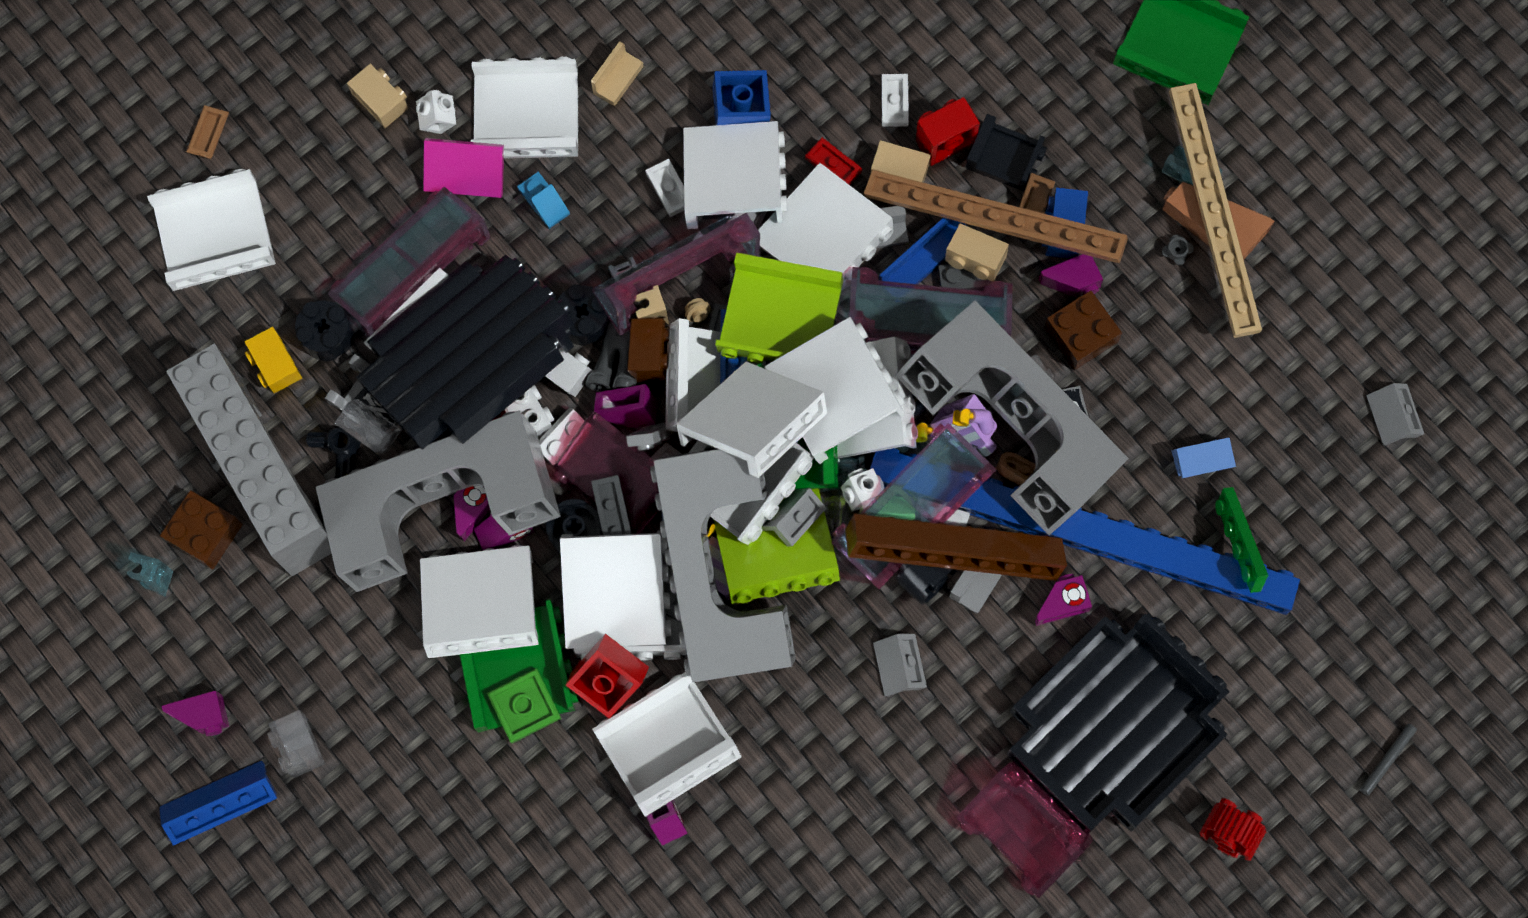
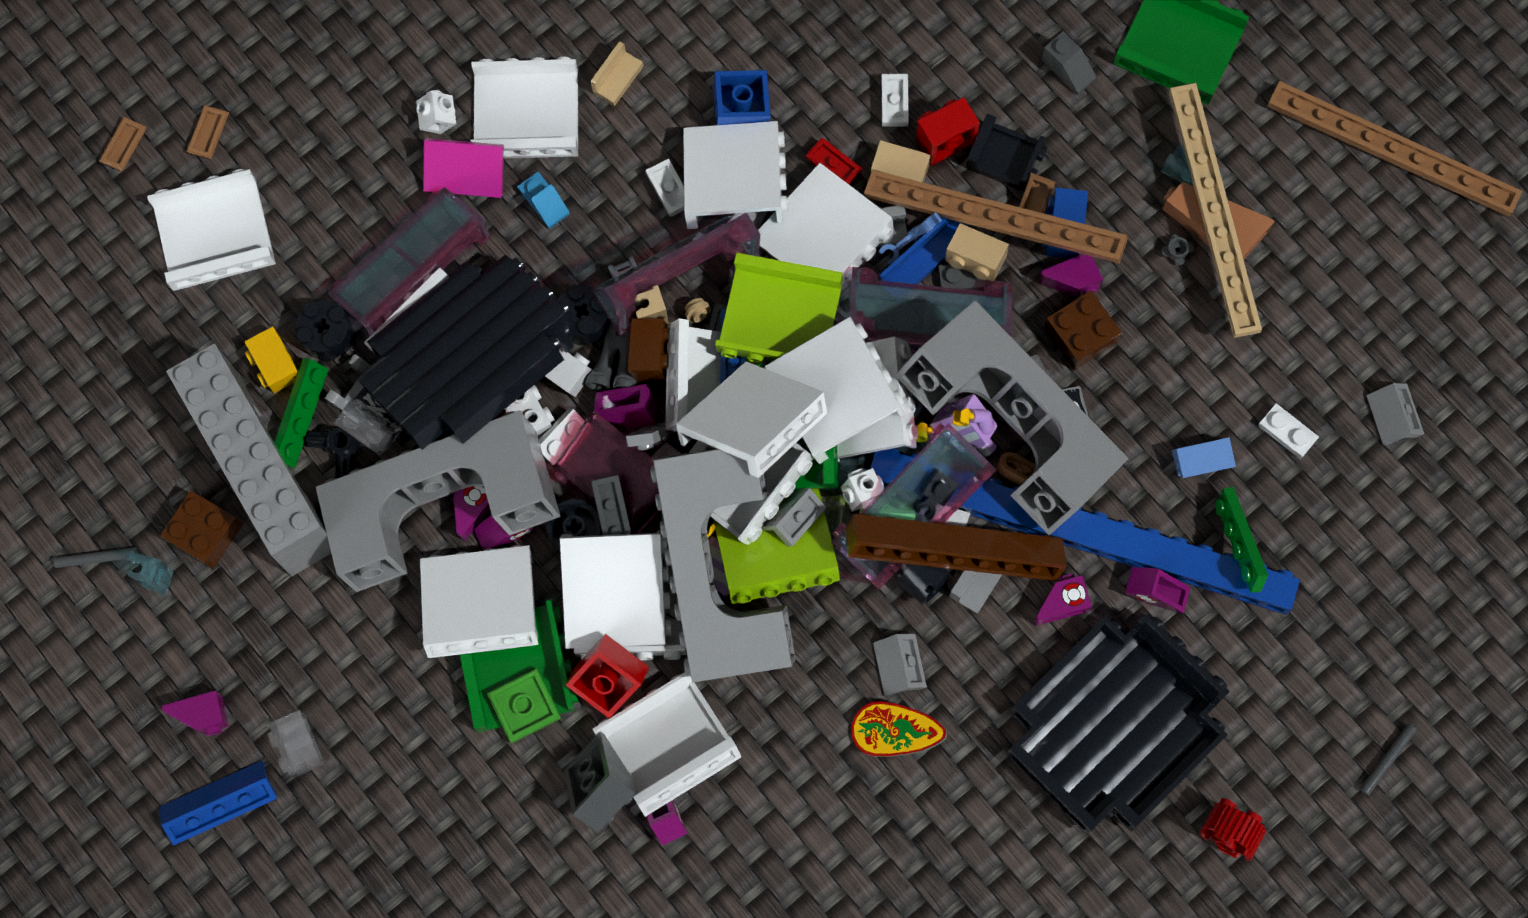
tan brick [347,63,408,128] -> none
clear pink windscreen [956,762,1093,899] -> none
none -> dark grey bar [53,547,138,568]
none -> medium nougat tile [99,117,147,172]
none -> green plate [274,358,329,468]
none -> dark grey slope [564,732,636,832]
none -> shield [851,701,947,757]
none -> medium blue piece [879,212,942,265]
none -> black plate [913,468,959,520]
none -> dark grey slope [1042,31,1097,95]
none -> magenta slope [1125,567,1190,613]
none -> white plate [1258,403,1319,460]
none -> medium nougat plate [1267,81,1522,217]

